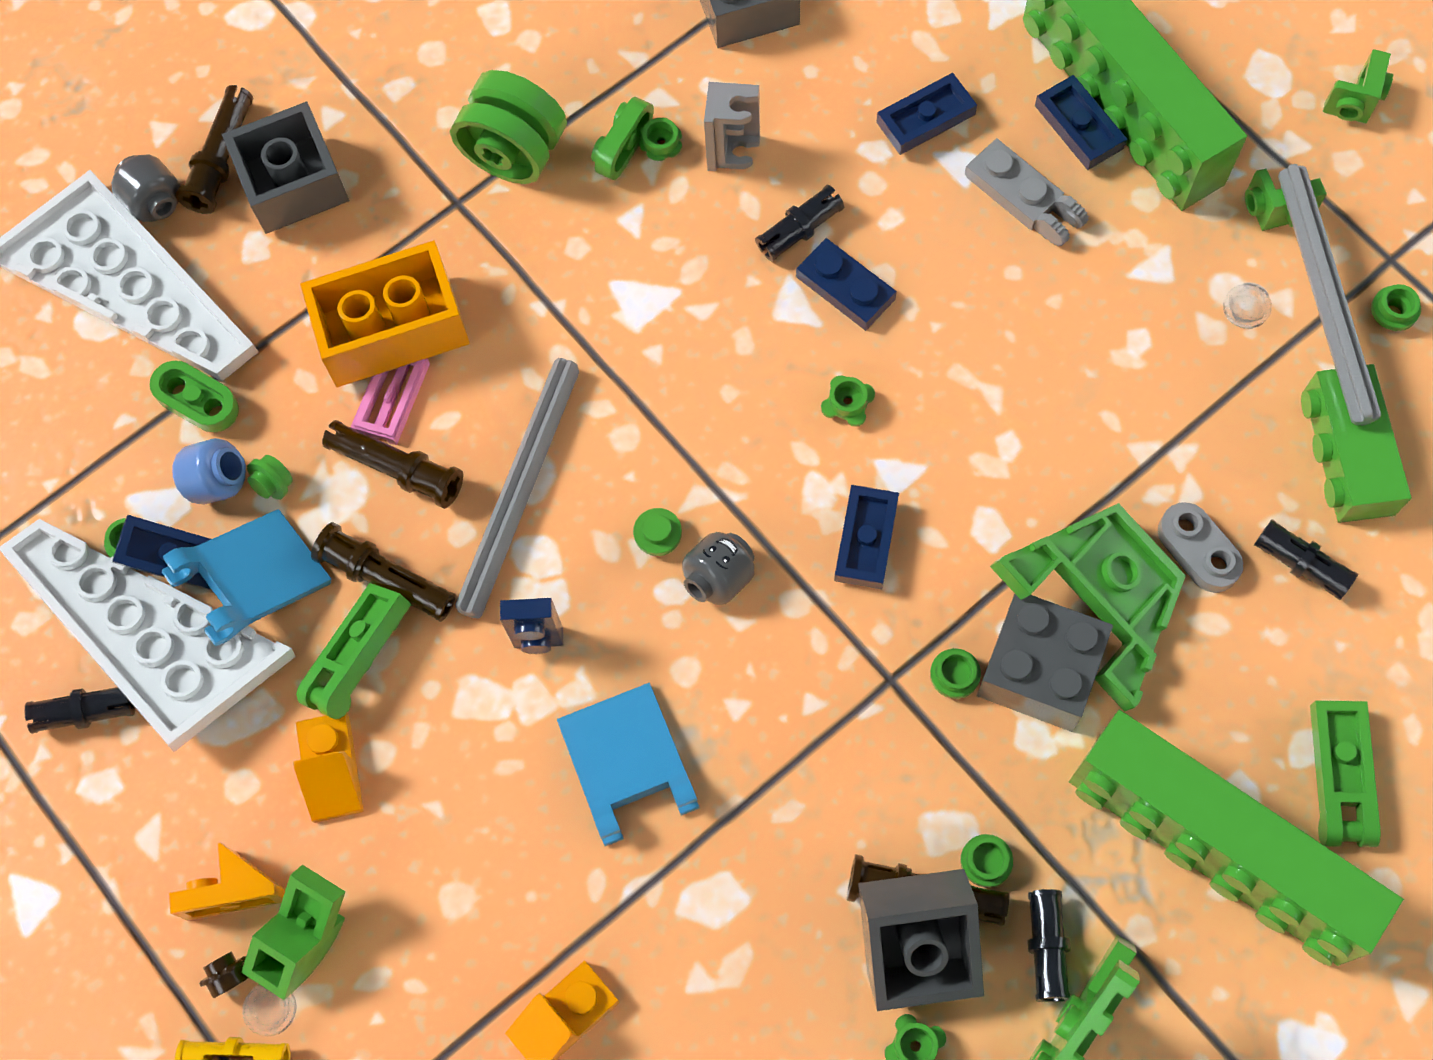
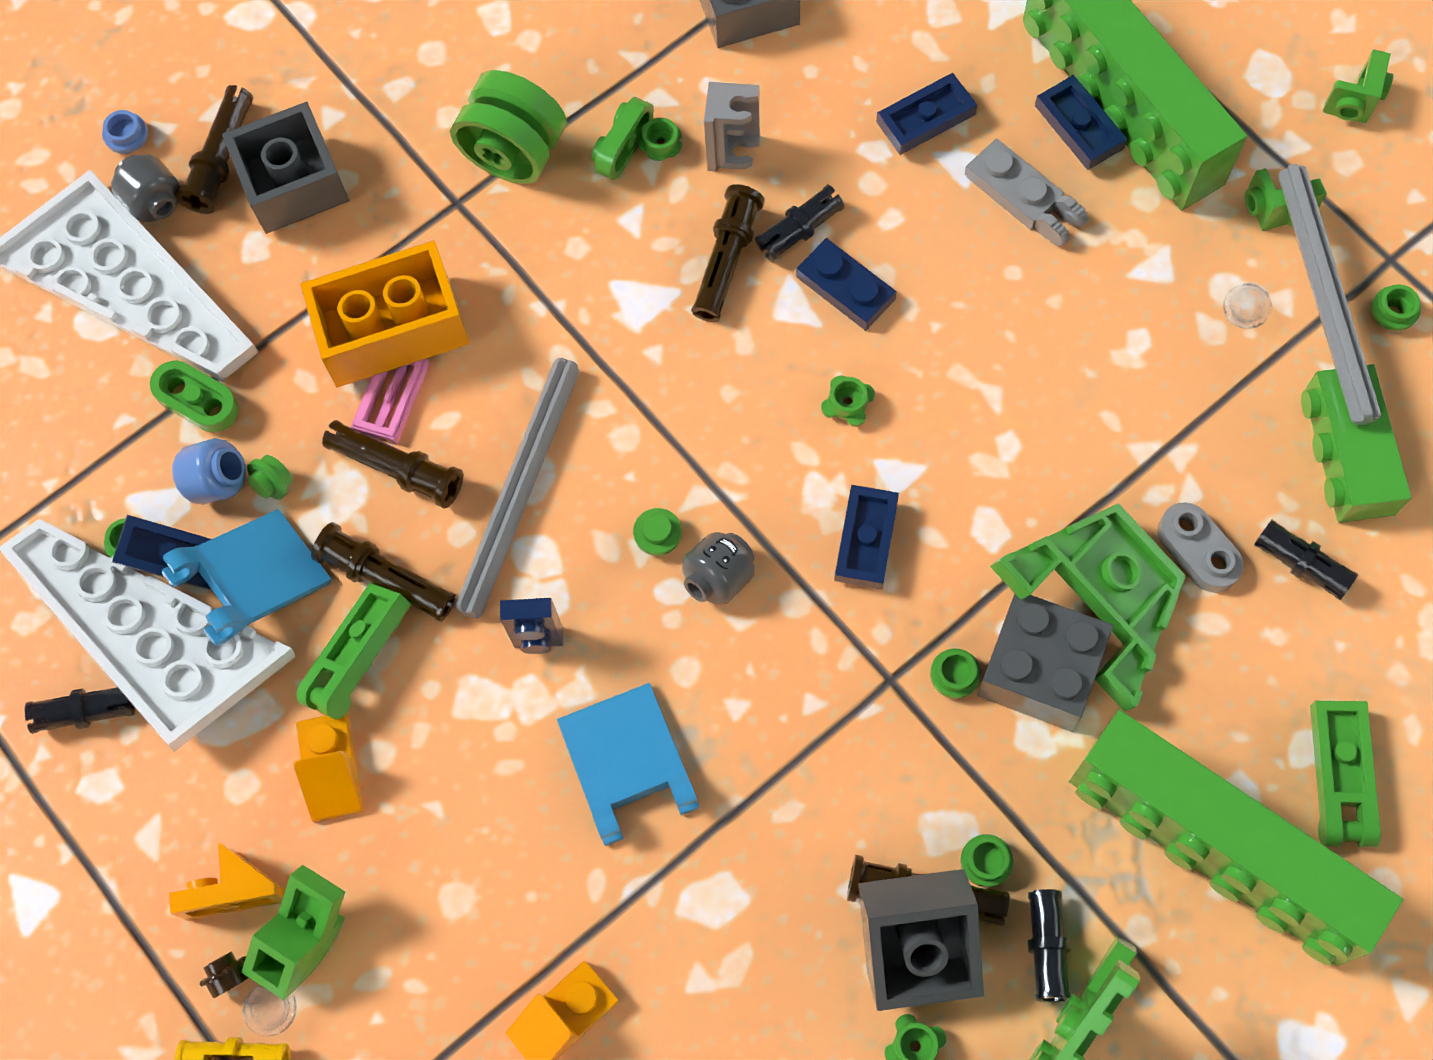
none -> medium blue plate [102,110,148,154]
none -> dark brown pin [691,184,765,322]

